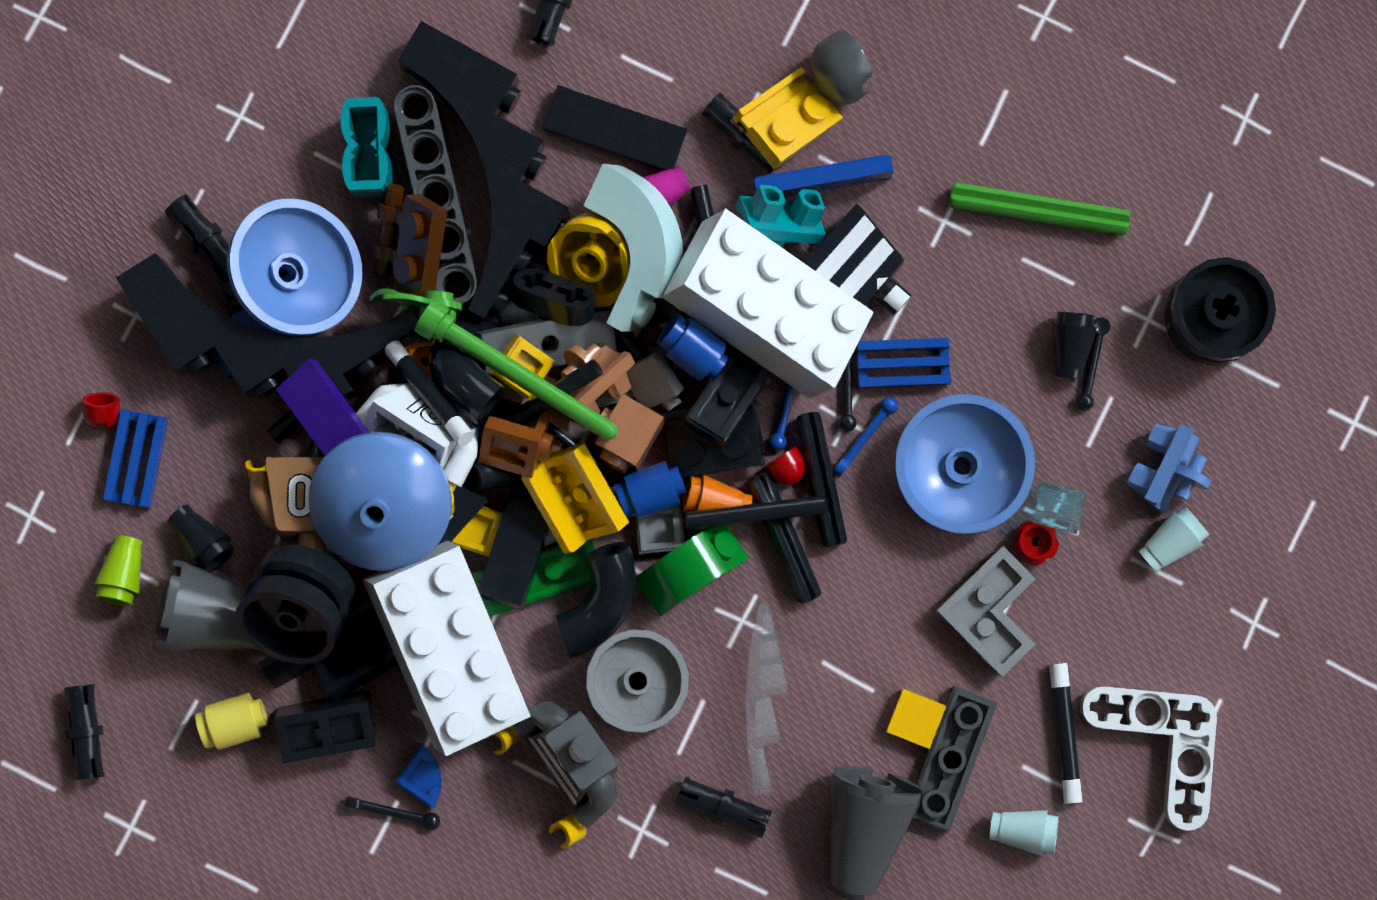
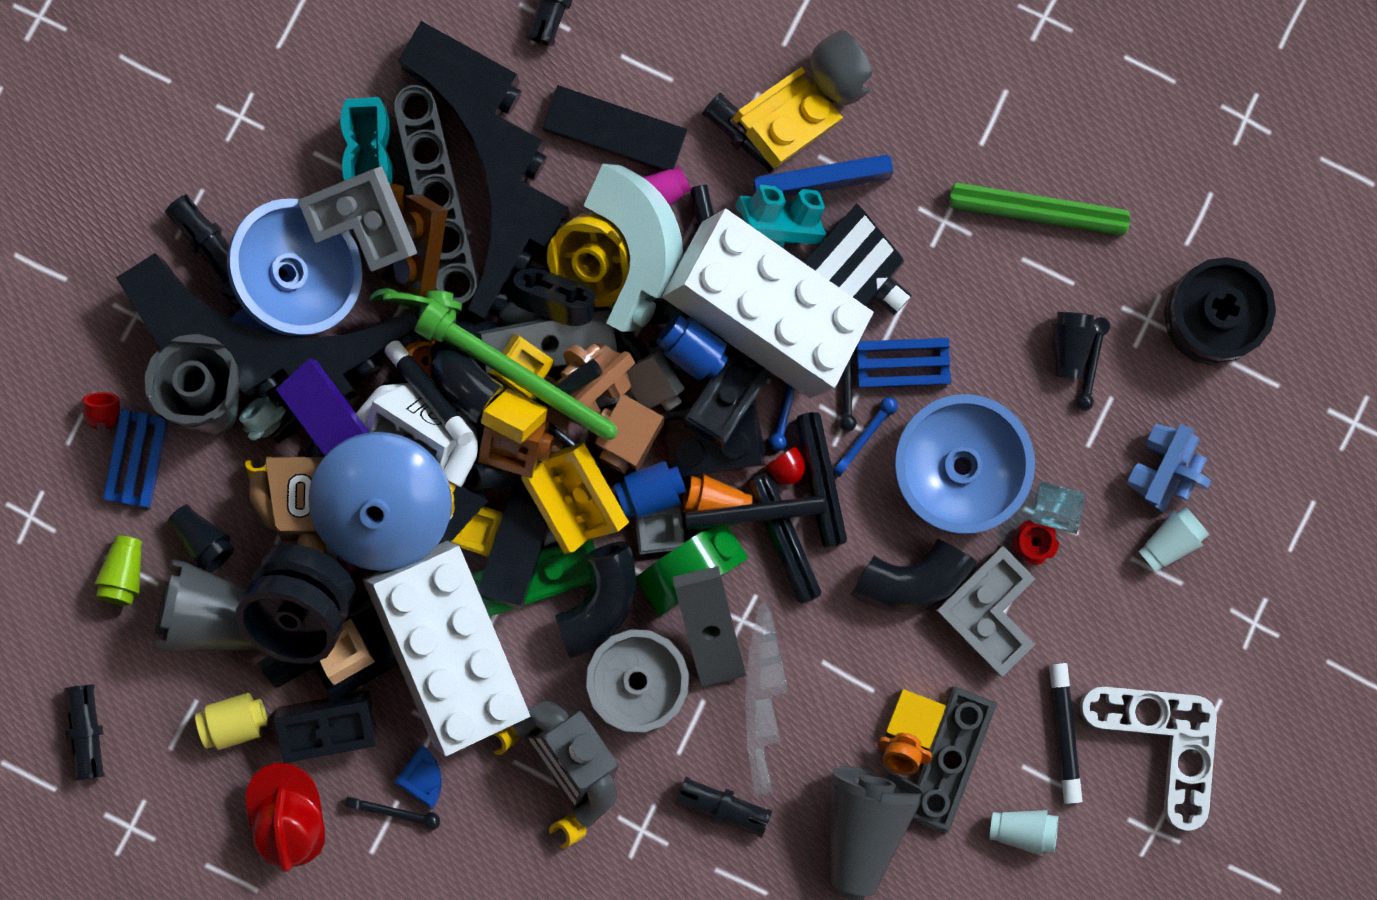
none -> dark grey cone [144,334,240,435]
none -> light aqua plate [239,396,286,441]
none -> red piece [246,762,325,872]
none -> light grey plate [298,166,417,272]
none -> light nougat plate [320,619,375,685]
none -> yellow tile [481,388,548,444]
none -> dark grey tile [672,566,746,687]
none -> black cylinder [850,539,977,612]
none -> orange plate [877,733,932,775]

